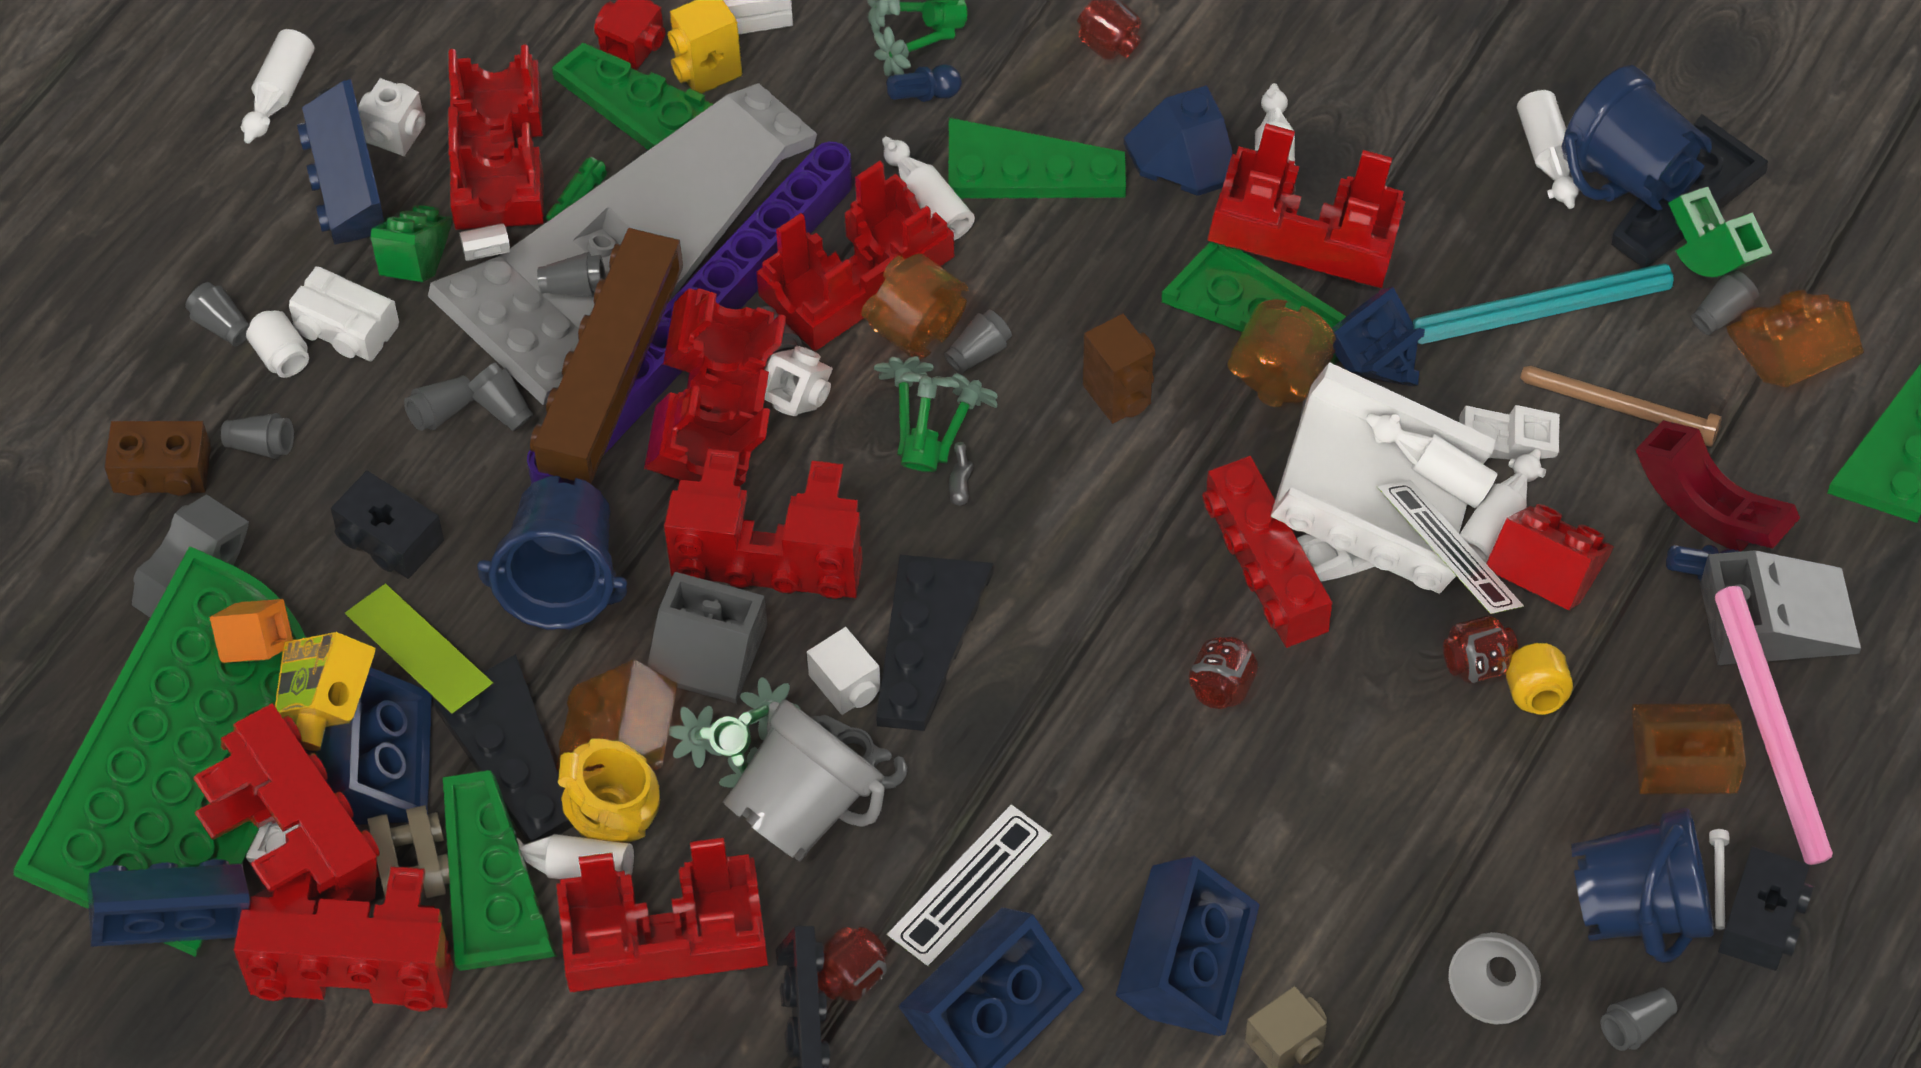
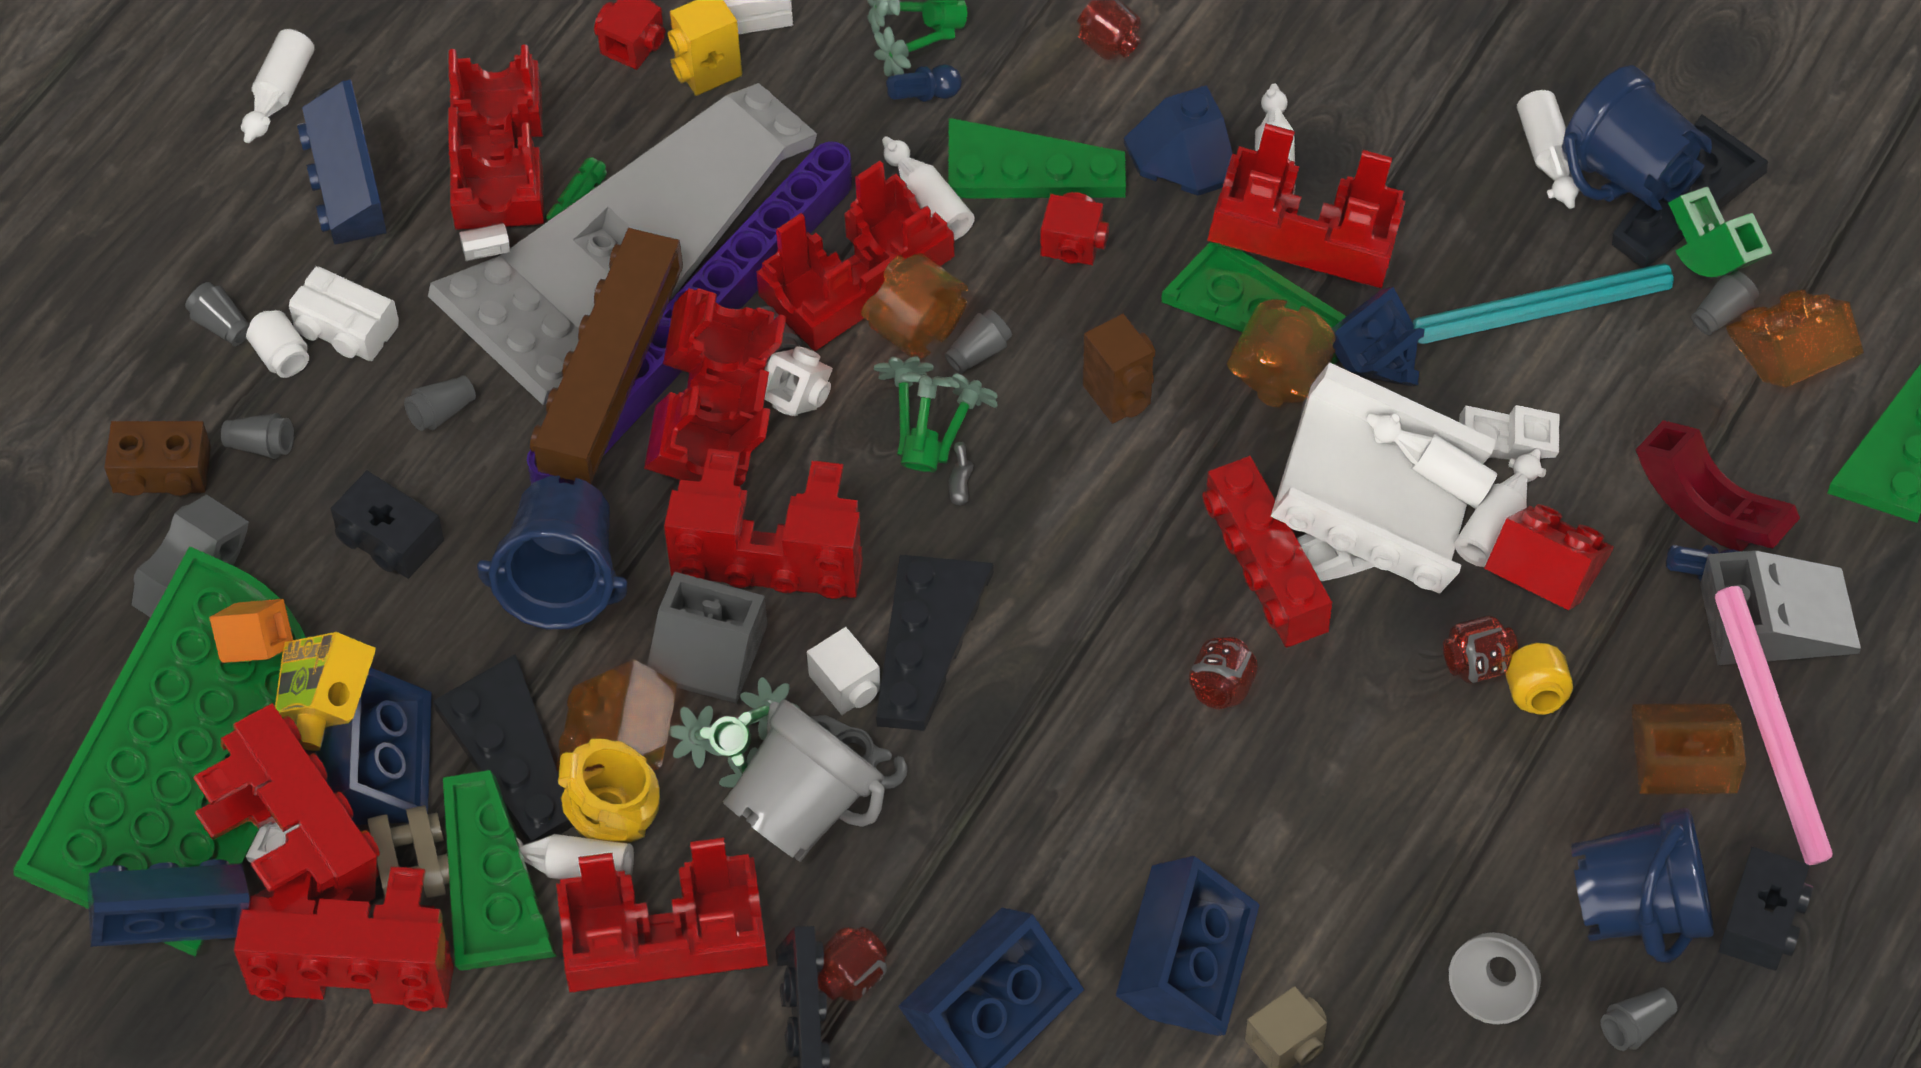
lime sticker [345,583,493,714] -> none
white brick [358,78,425,156] -> none
green slope [371,205,453,282] -> none
dark grey cone [467,362,534,432] -> none
dark grey cone [537,252,606,297] -> none
green wing [552,43,713,150] -> none
white sticker [887,805,1052,966] -> none
white sticker [1377,480,1524,614] -> none
medium nougat bar [1520,366,1722,447] -> none
white piece [1709,829,1729,930] -> none
none -> red brick [1041,192,1110,265]

